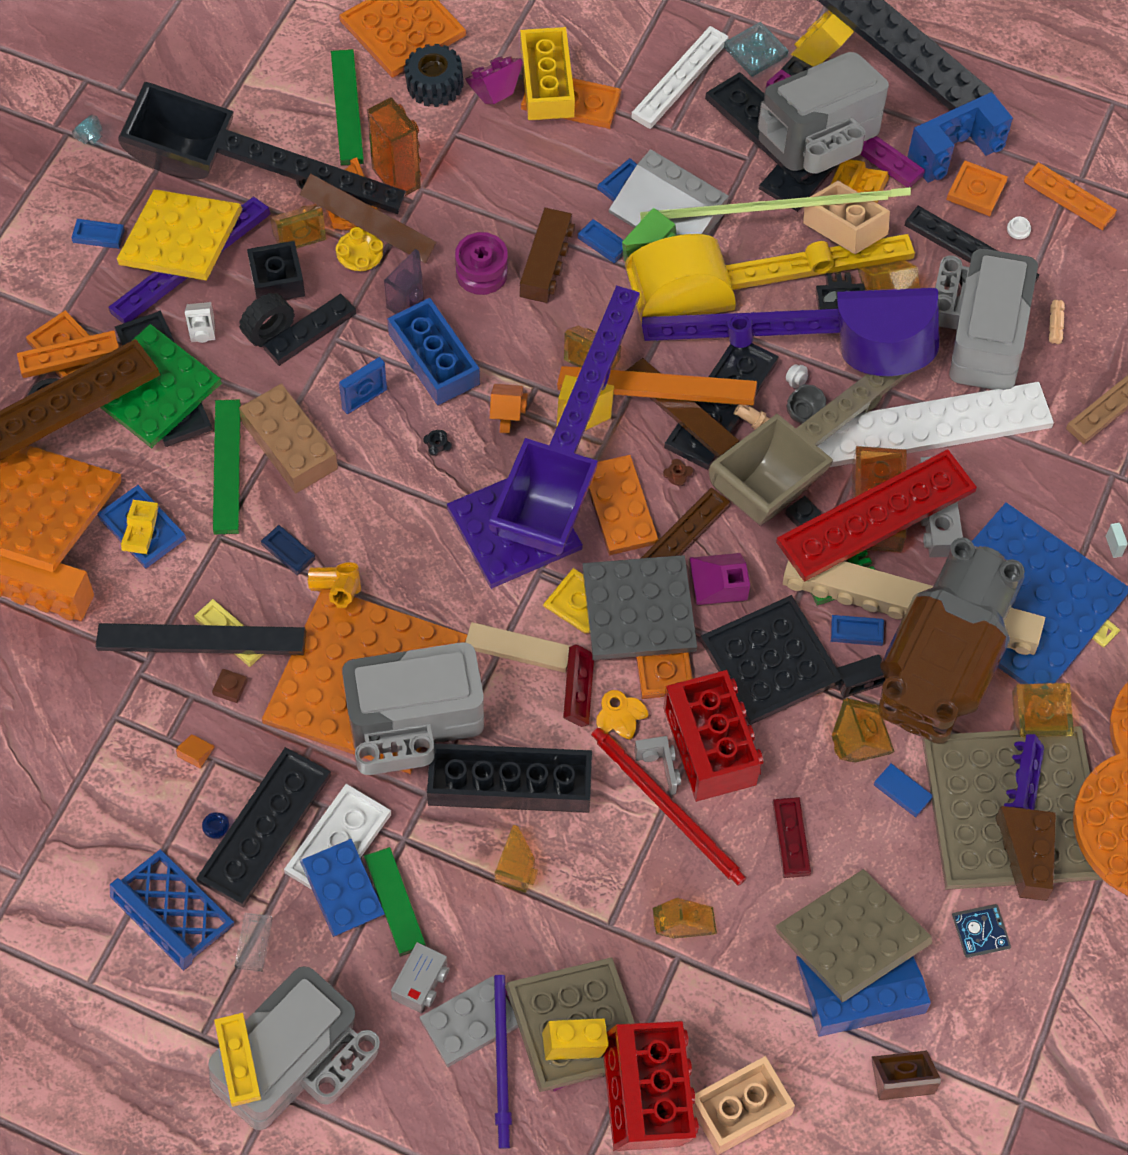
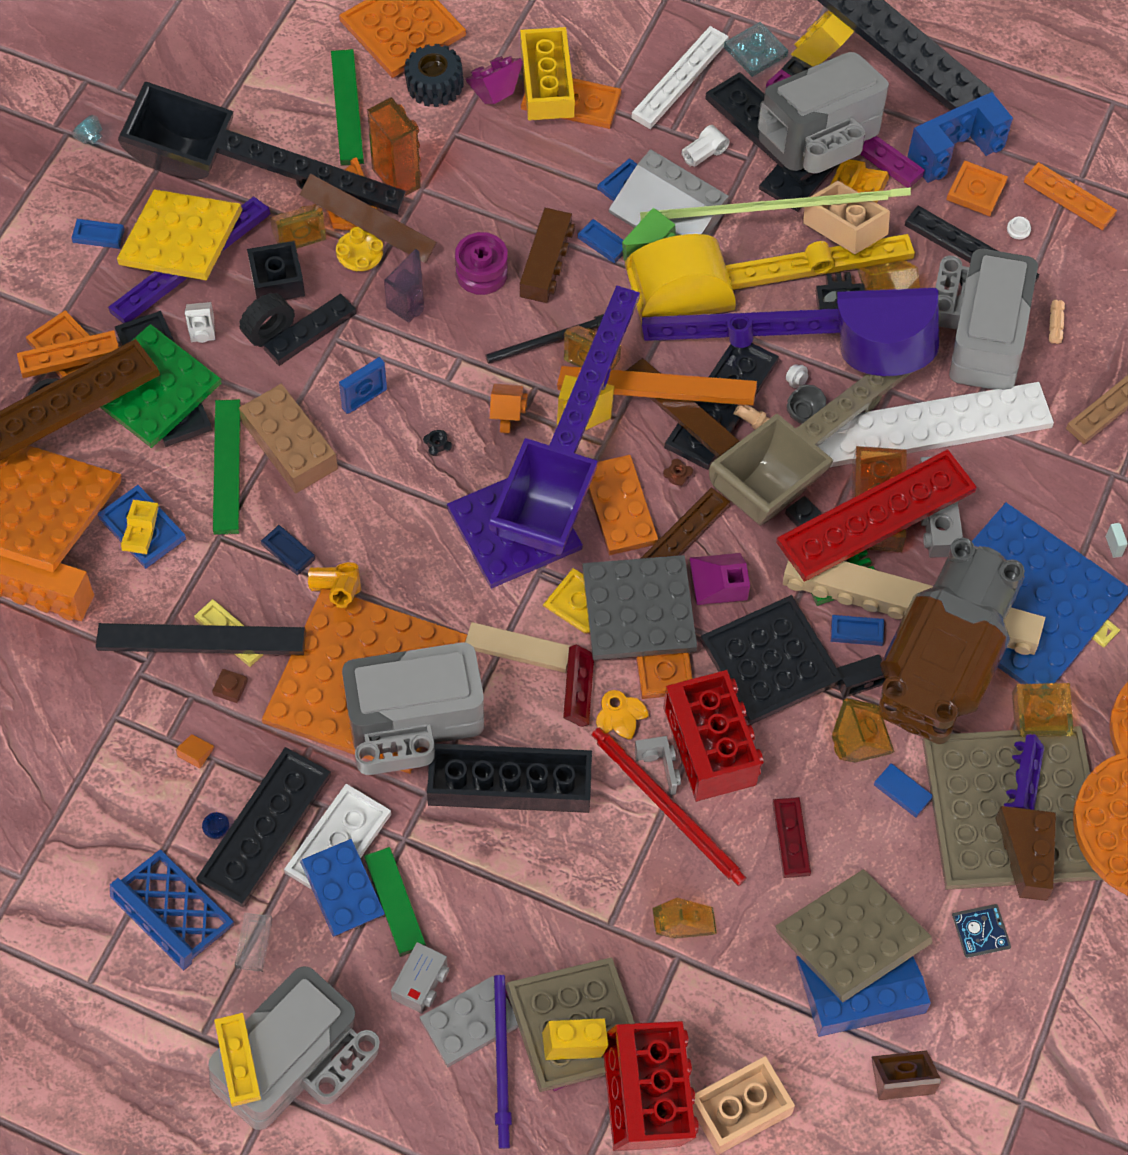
blue brick [387,298,480,406] -> none
clear yellow slope [495,825,538,893] -> none
none -> black bar [485,314,604,364]
none -> white piece [682,125,730,167]

